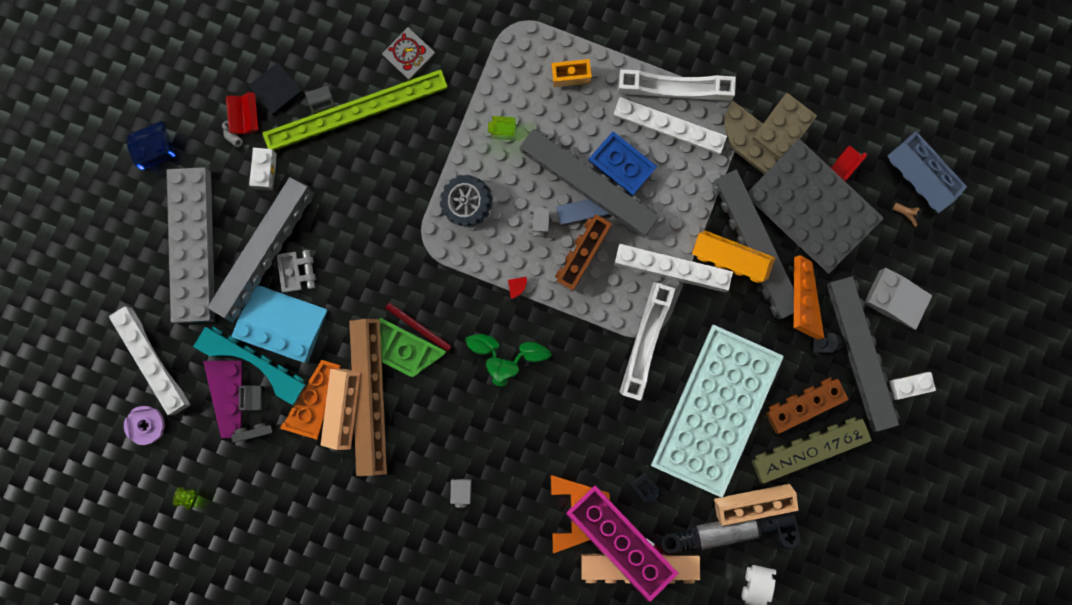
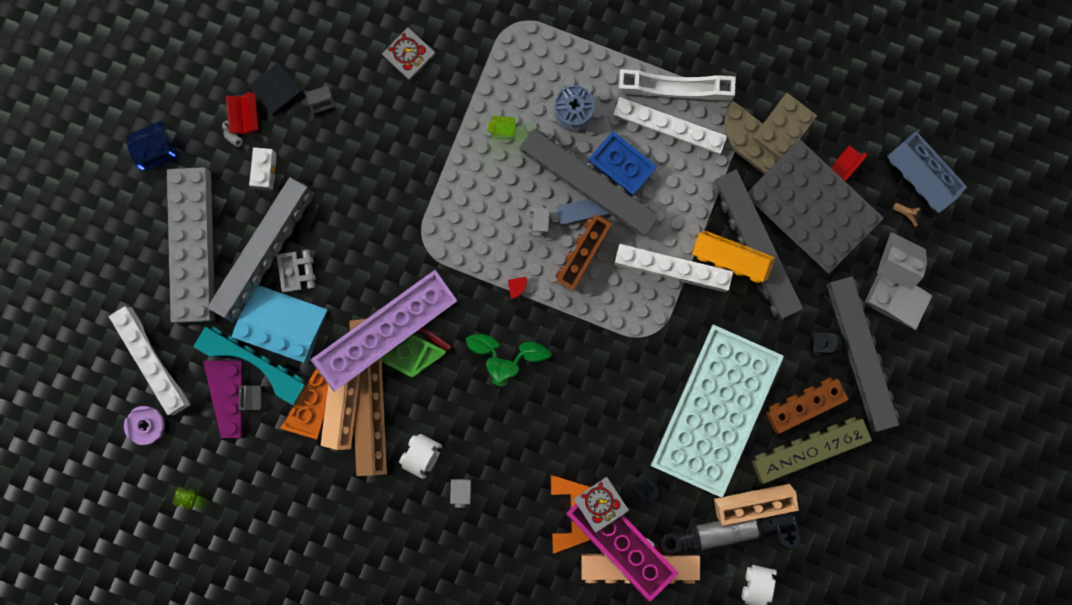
dark grey plate [231,423,272,443] -> none
lime plate [263,70,448,151] -> none
black wheel [440,175,493,227] -> none
light orange brick [551,59,592,88] -> none
white arch [620,282,675,400] -> none
orange wing [794,255,824,340] -> none
white brick [888,372,936,400] -> none
none -> lavender plate [310,270,457,392]
none -> white brick [399,434,442,479]
none -> sand blue wheel [554,85,595,132]
none -> light grey tile [573,477,629,533]
none -> light grey slope [877,232,927,290]

